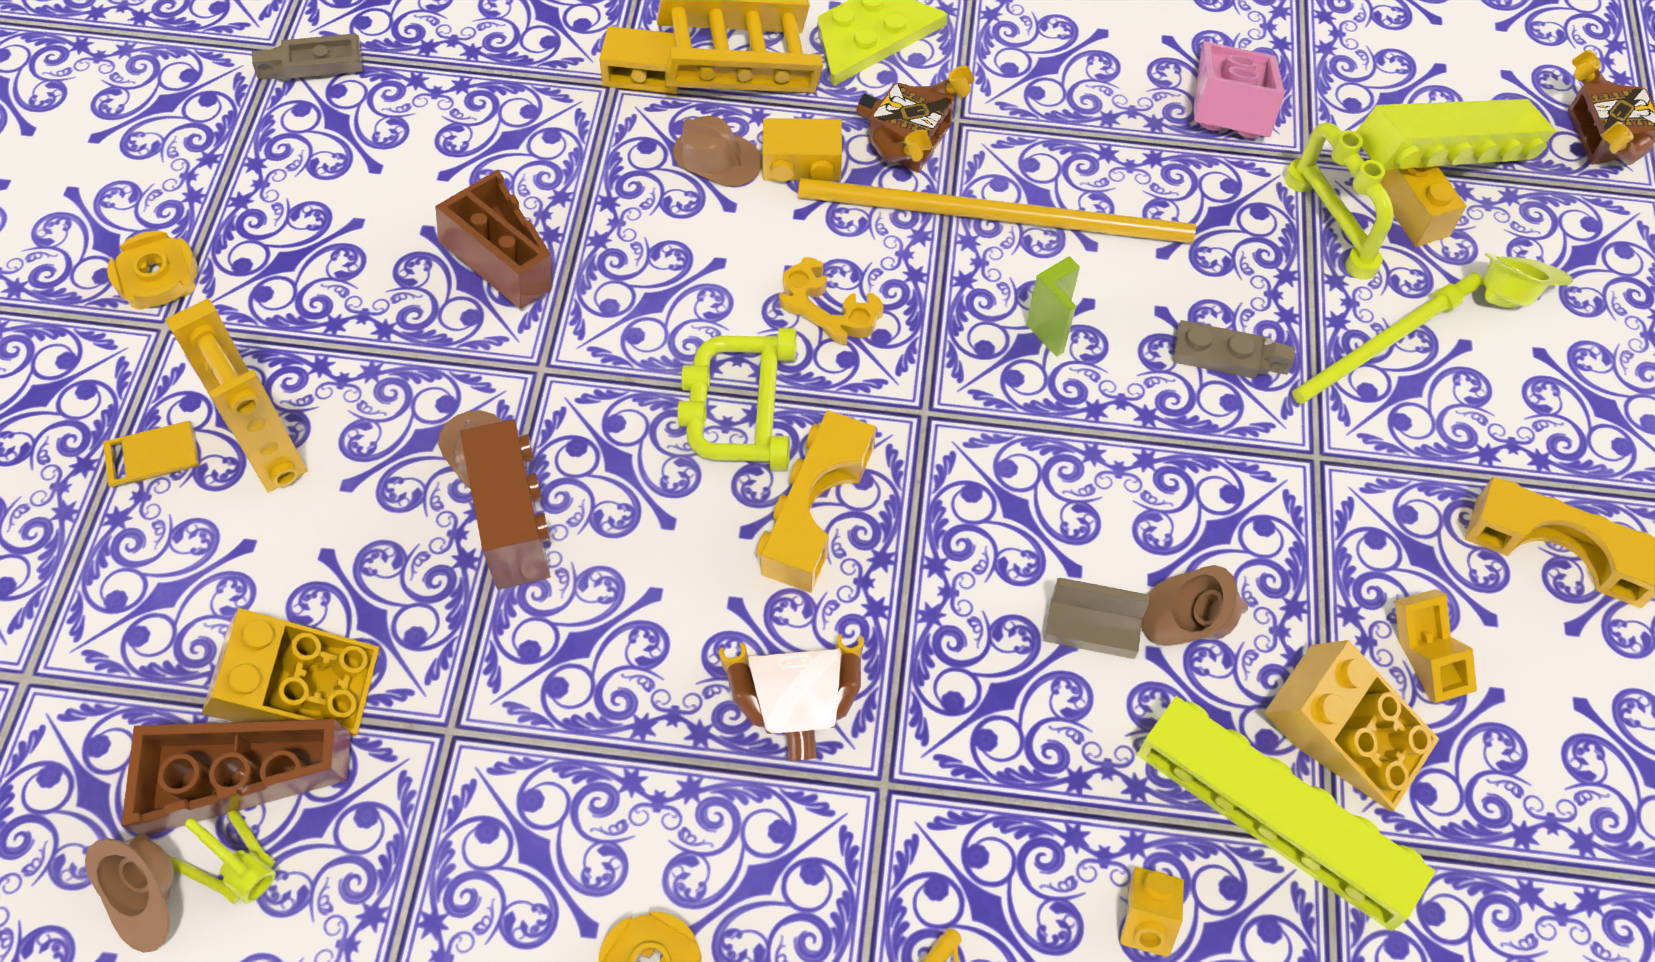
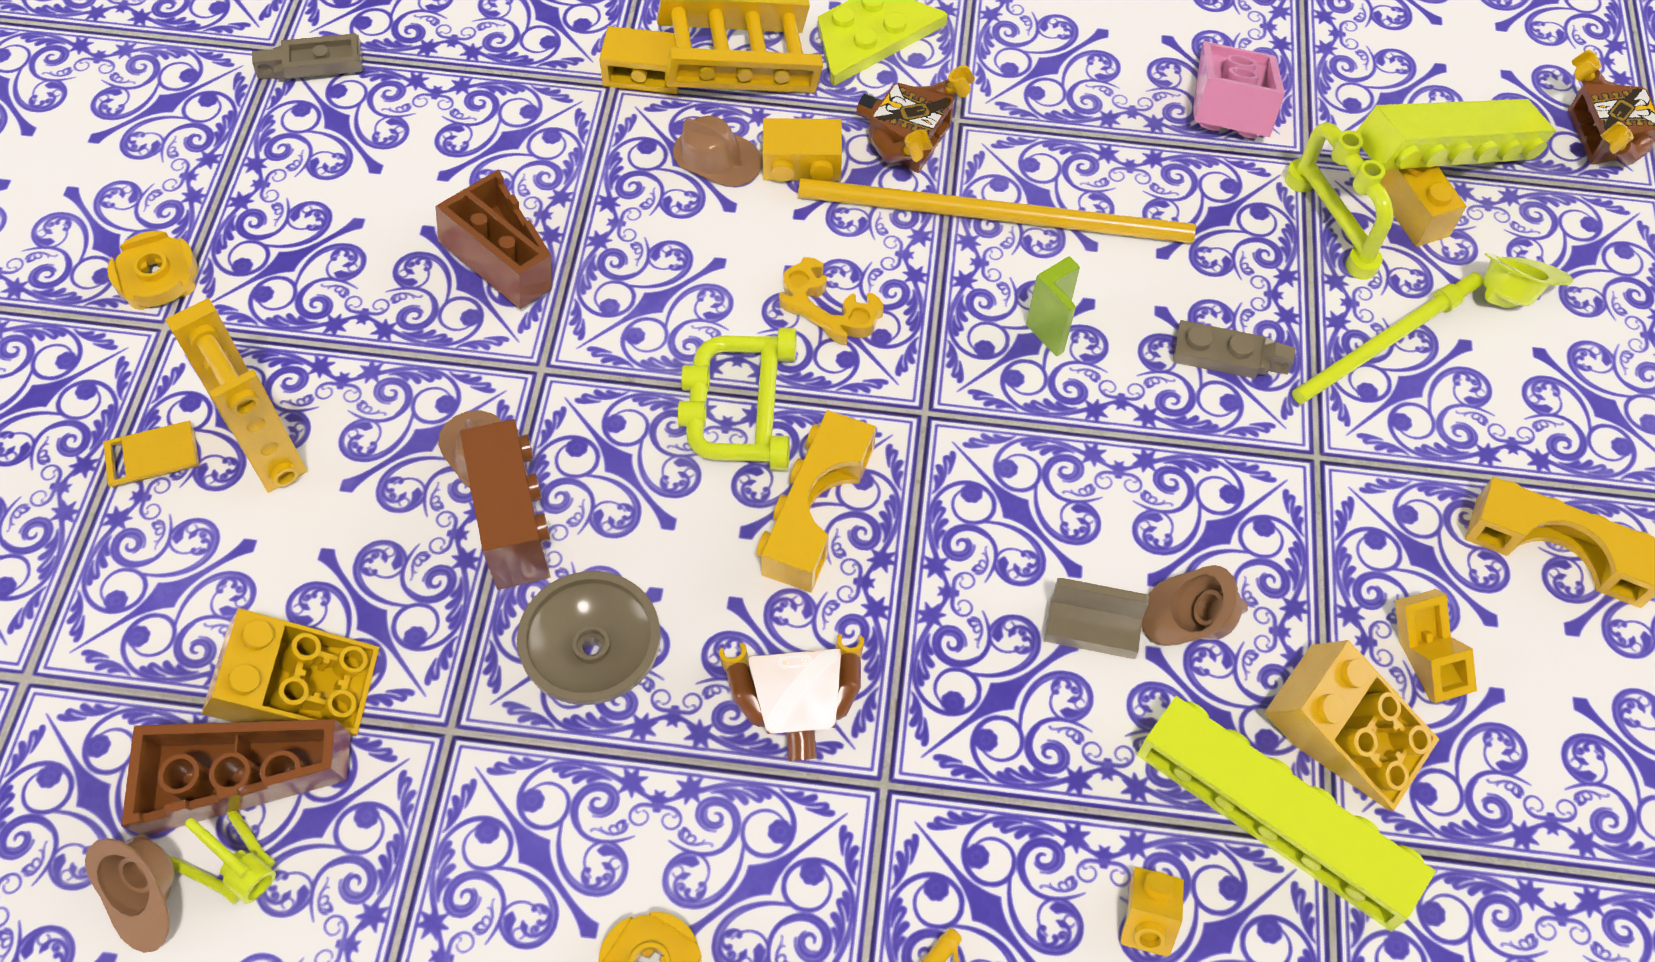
none -> dark tan dish [517,571,661,705]

